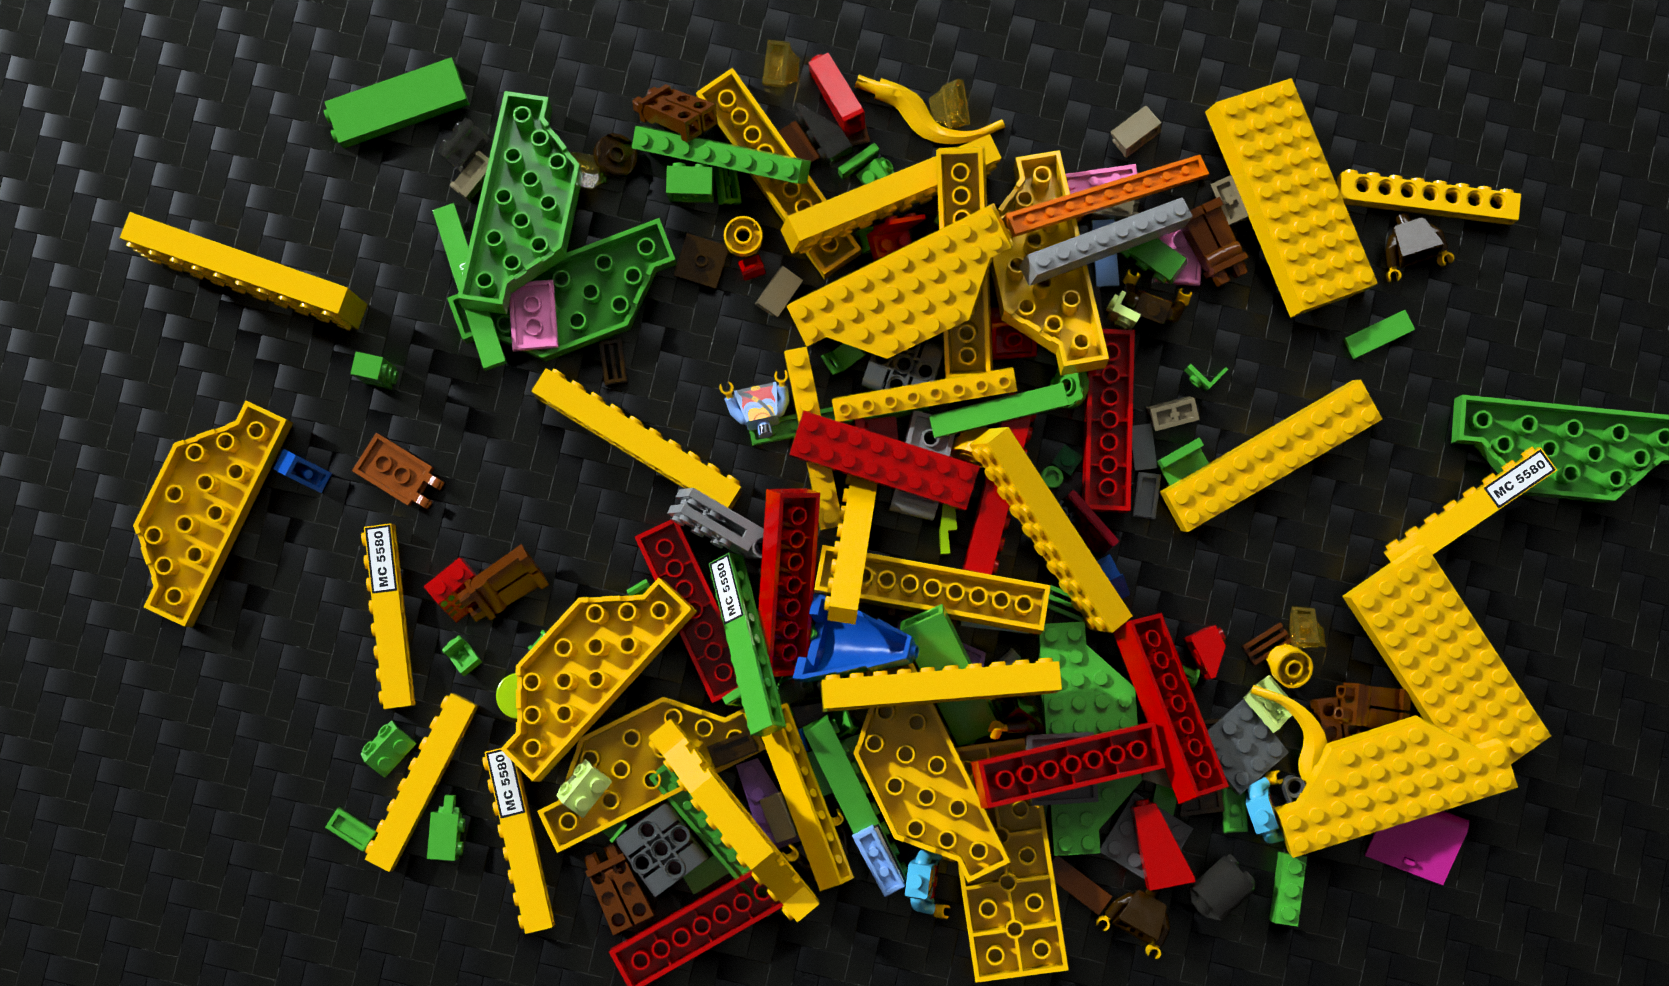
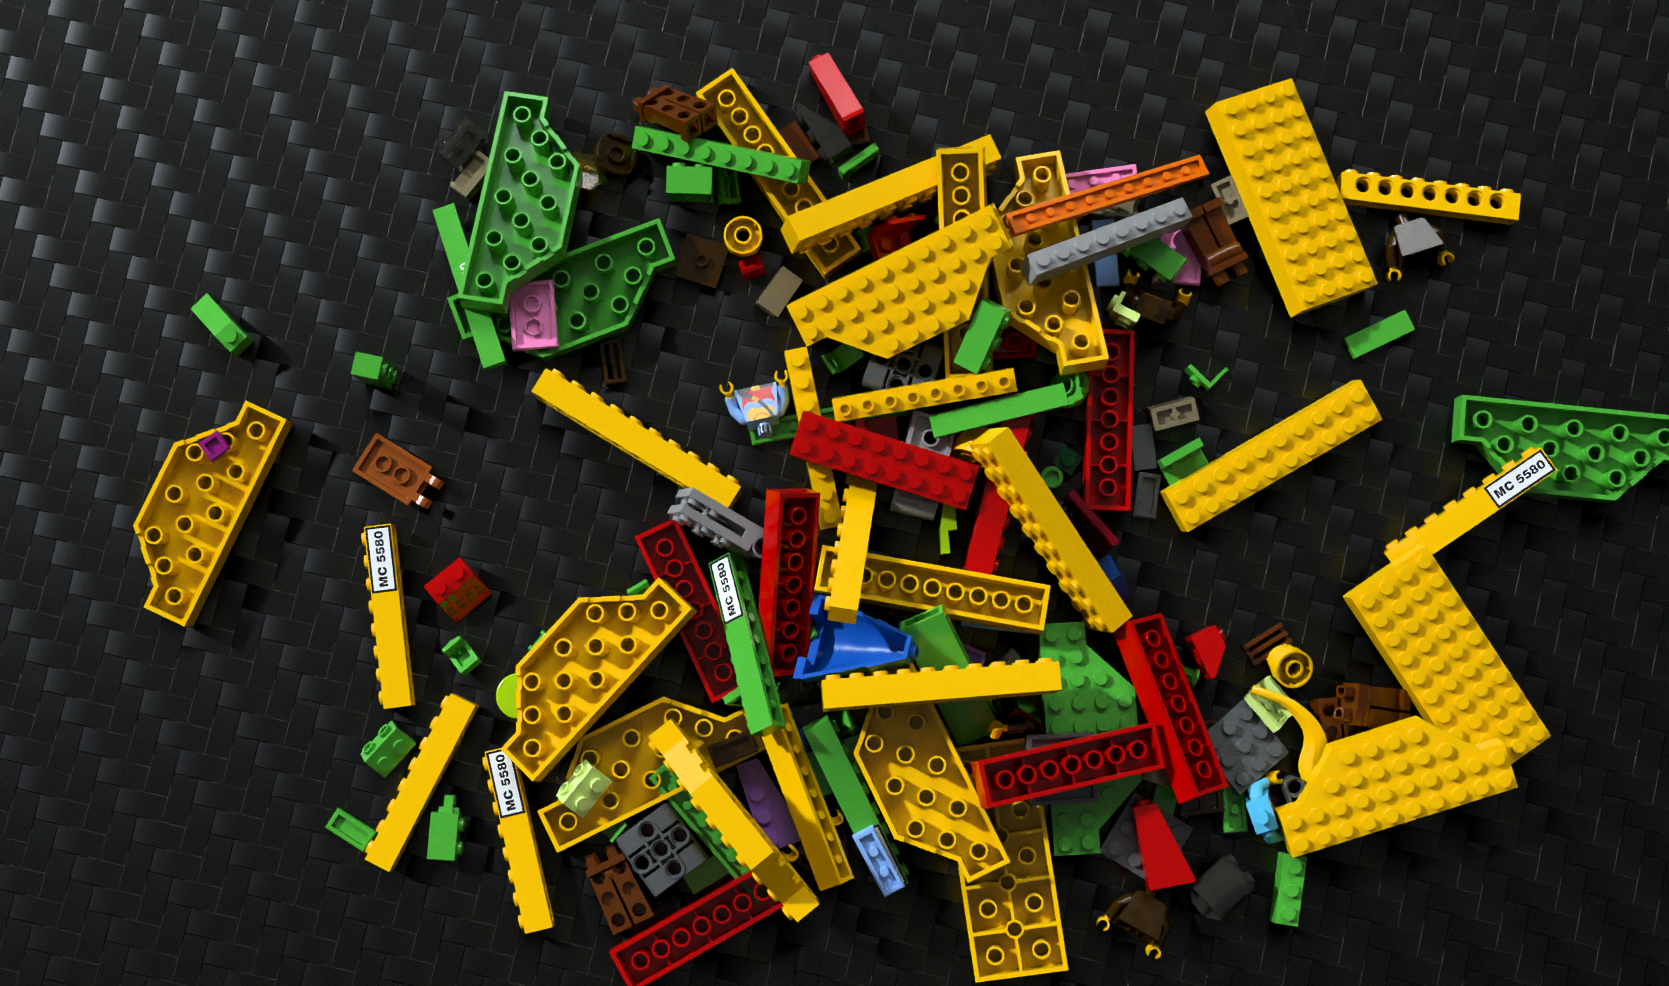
yellow brick [120,212,367,331] -> none
blue slope [273,449,332,493] -> none
bright green brick [324,57,470,149] -> none
reddish brown hips [457,544,549,622] -> none
dark tan hinge [759,790,798,843] -> none
clear yellow slope [762,40,800,87] -> none
yellow animal [854,74,1005,144] -> none
bright green bracket [856,157,895,185] -> none
medium azure torso [905,849,955,919] -> none
clear yellow slope [929,79,970,129] -> none
bright green tile [1047,585,1084,622] -> none
reddish brown tile [1052,856,1112,915] -> none
dark tan hinge [1111,106,1161,158] -> none
clear yellow slope [1290,607,1326,648] -> none
dark pink door [1365,811,1469,885] -> none
none -> bright green slope [191,293,254,356]
none -> magenta tile [199,430,232,463]
none -> bright green brick [953,299,1012,374]

